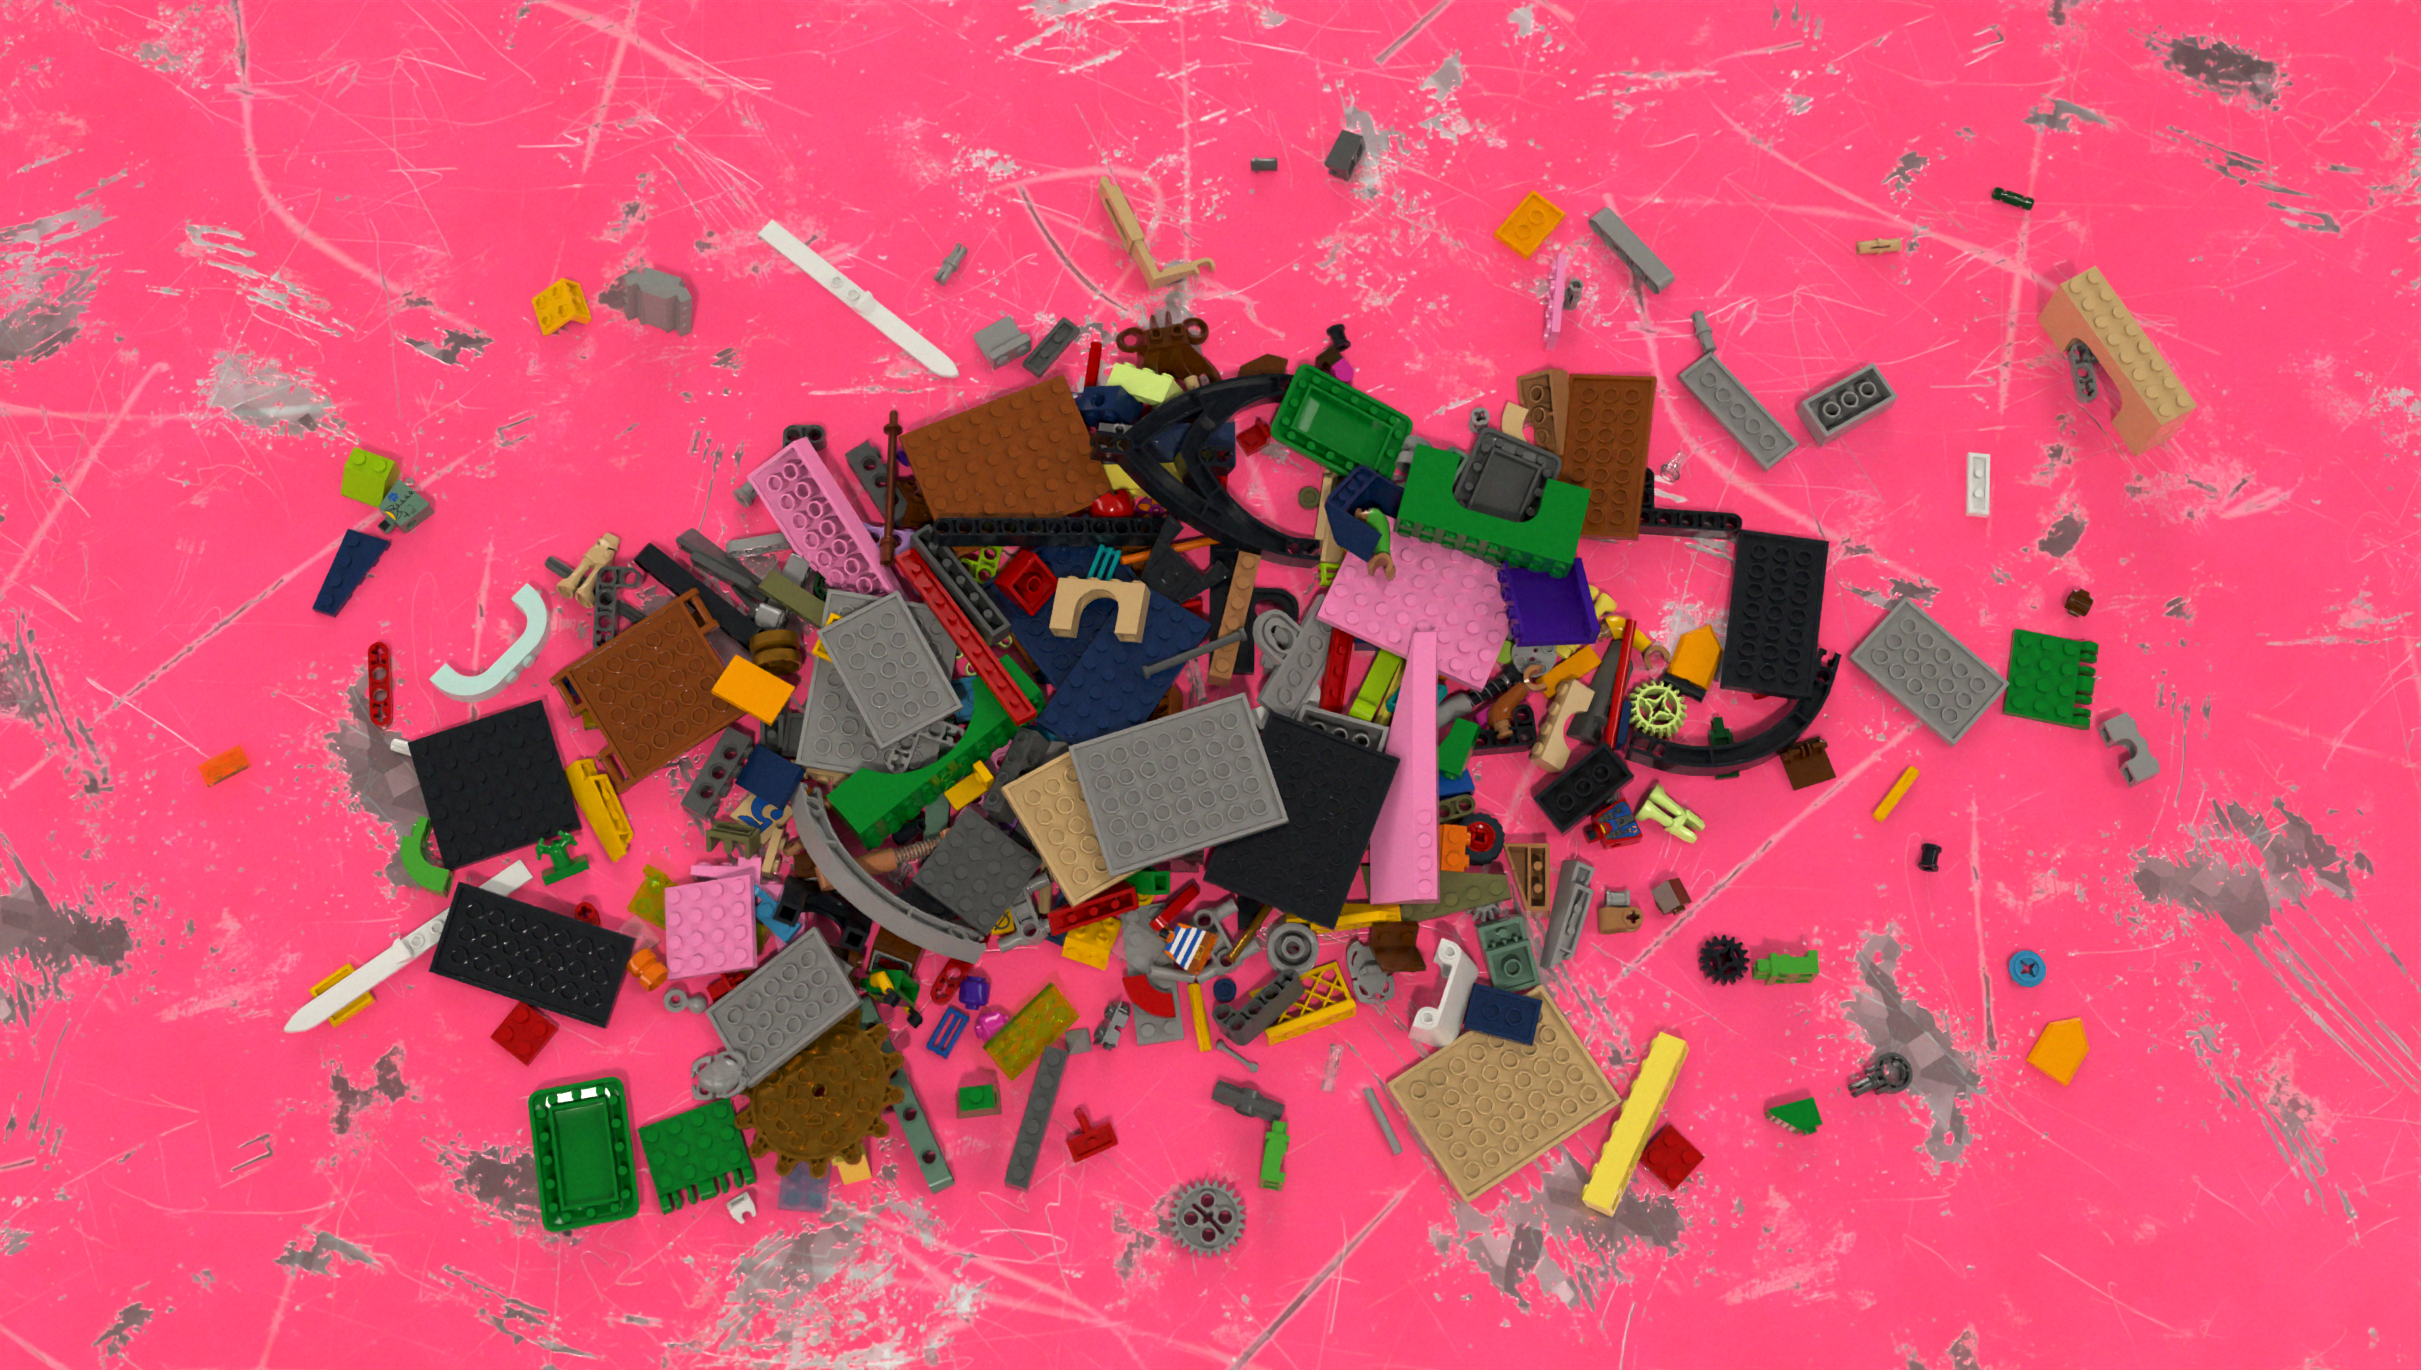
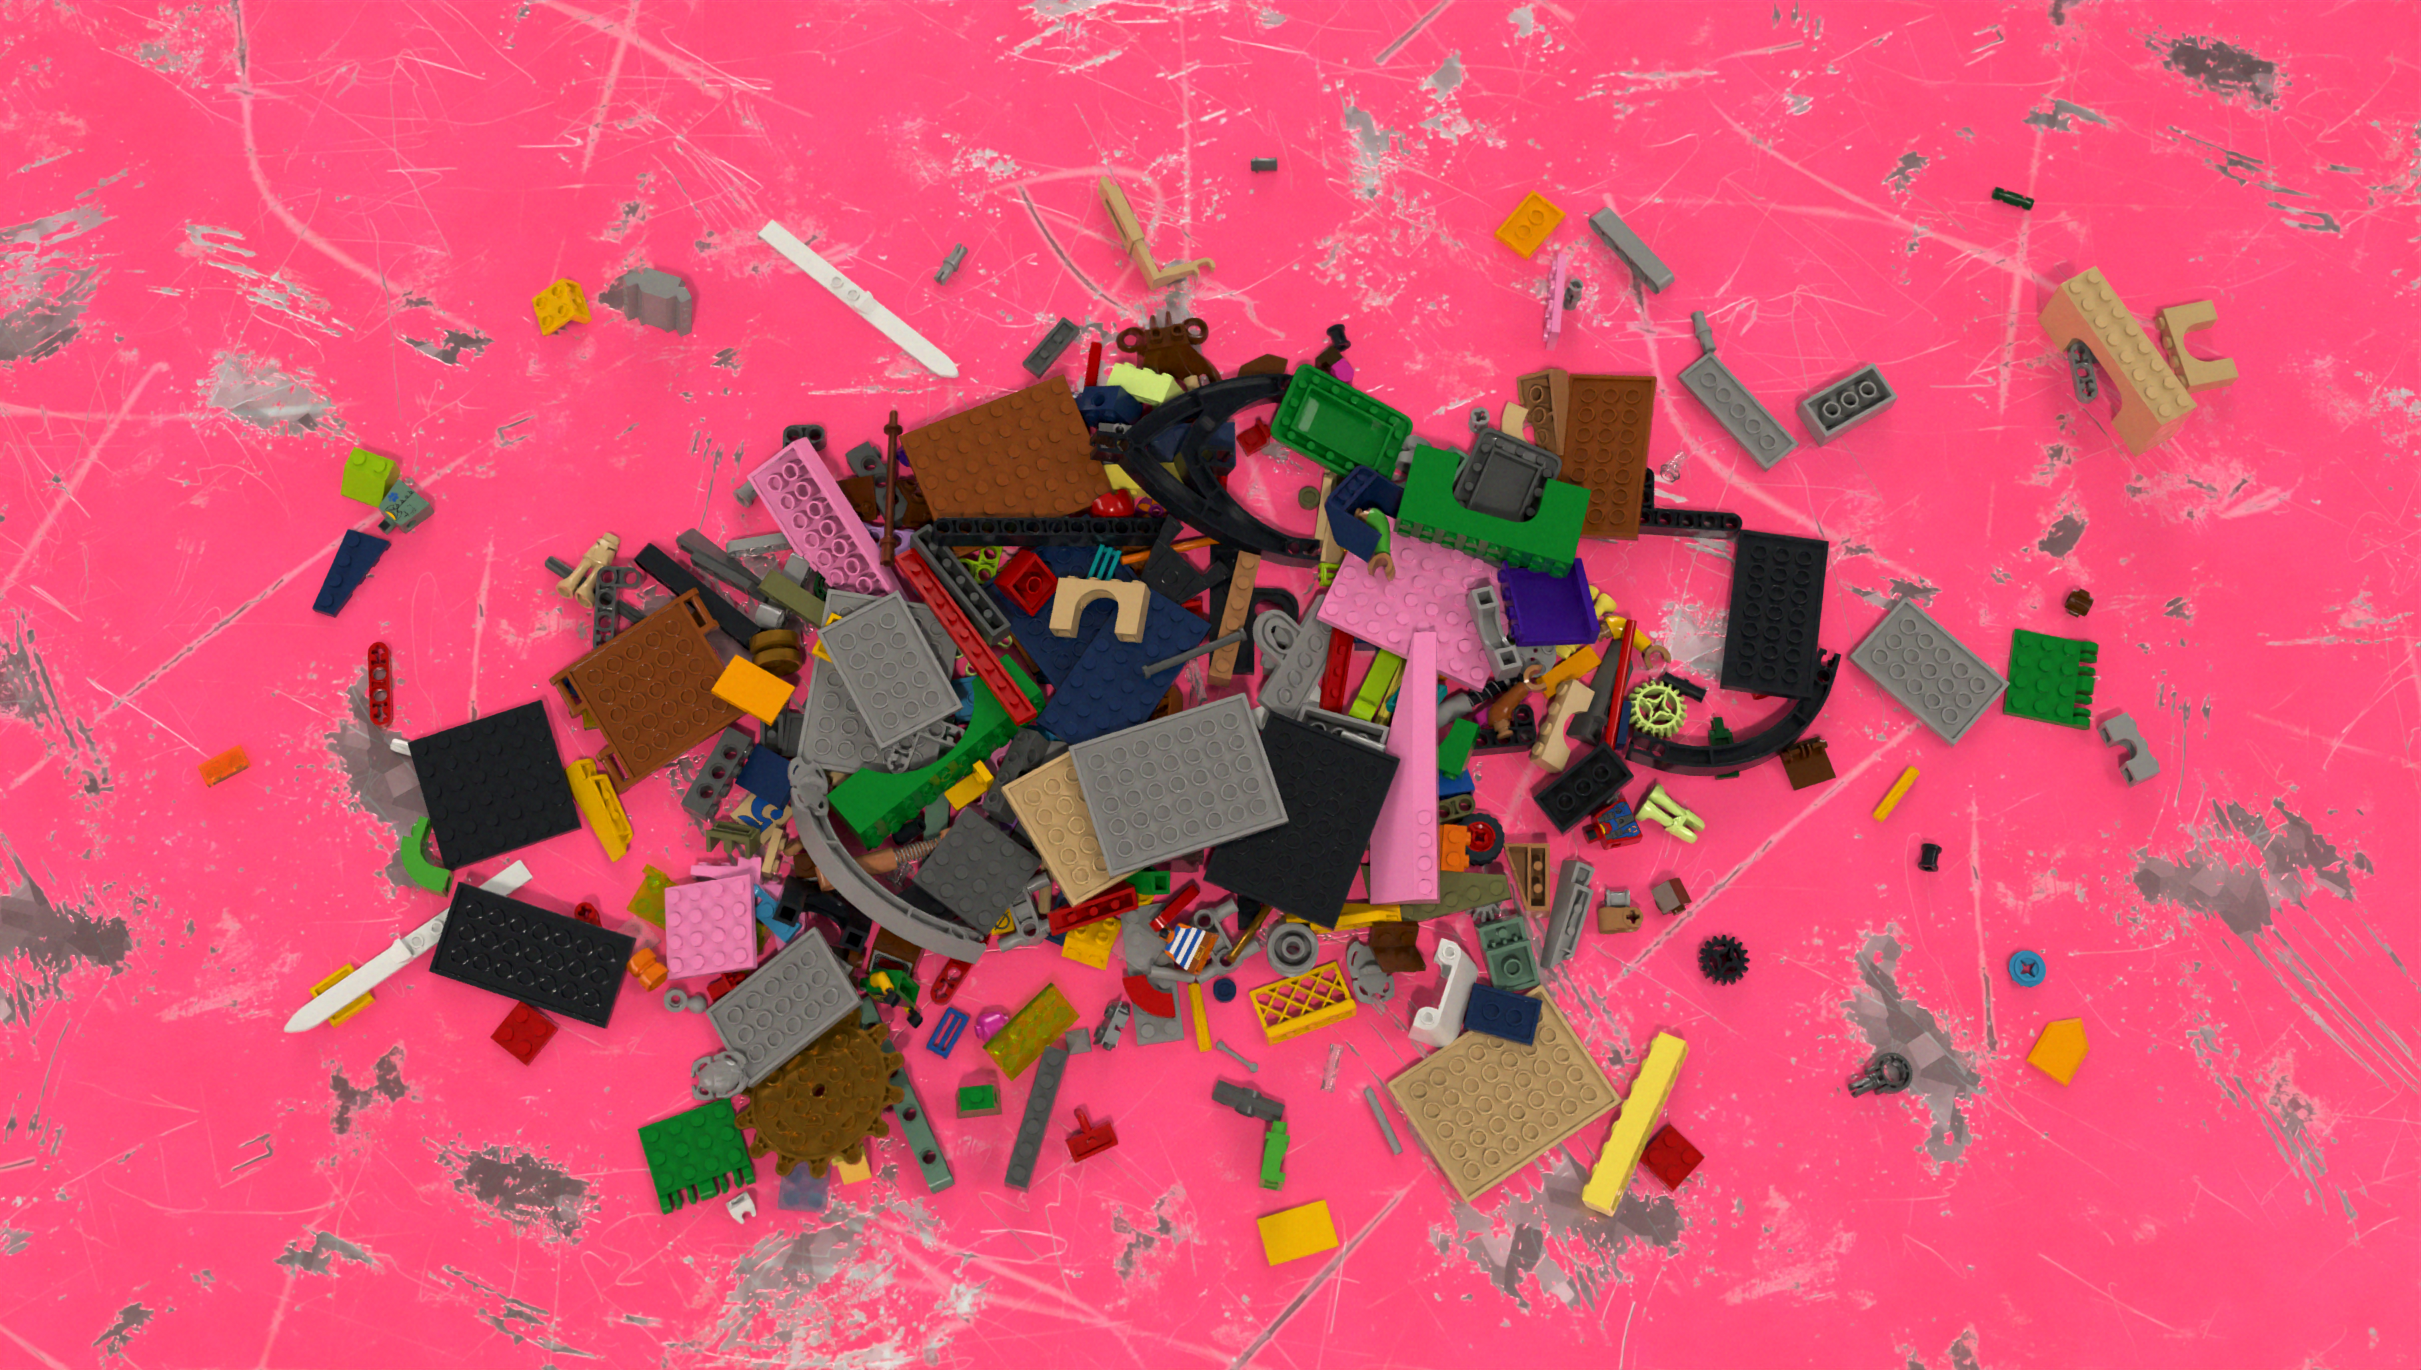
light aqua arch [430,583,551,703] -> none
green wedge [528,1077,640,1232] -> none
green piece [535,830,590,886] -> none
dark grey bar [731,585,760,622] -> none
dark purple head [958,976,991,1011] -> none
light grey bracket [974,316,1031,370] -> none
light grey gear [1169,1179,1247,1259] -> none
dark grey beam [1212,969,1305,1046] -> none
dark grey hinge [1325,130,1366,182] -> none
light orange tile [1667,624,1724,691] -> none
bright green hips [1752,950,1819,985] -> none
green slope [1764,1097,1823,1136] -> none
tan pin [1856,238,1901,255] -> none
white tile [1965,452,1990,518] -> none
none -> light grey shield [788,757,829,817]
none -> reddish brown hinge [836,475,878,522]
none -> yellow tile [1256,1199,1339,1267]
none -> light grey piece [1341,730,1386,753]
none -> light grey arch [1466,585,1523,682]
none -> tan arch [2156,300,2239,394]

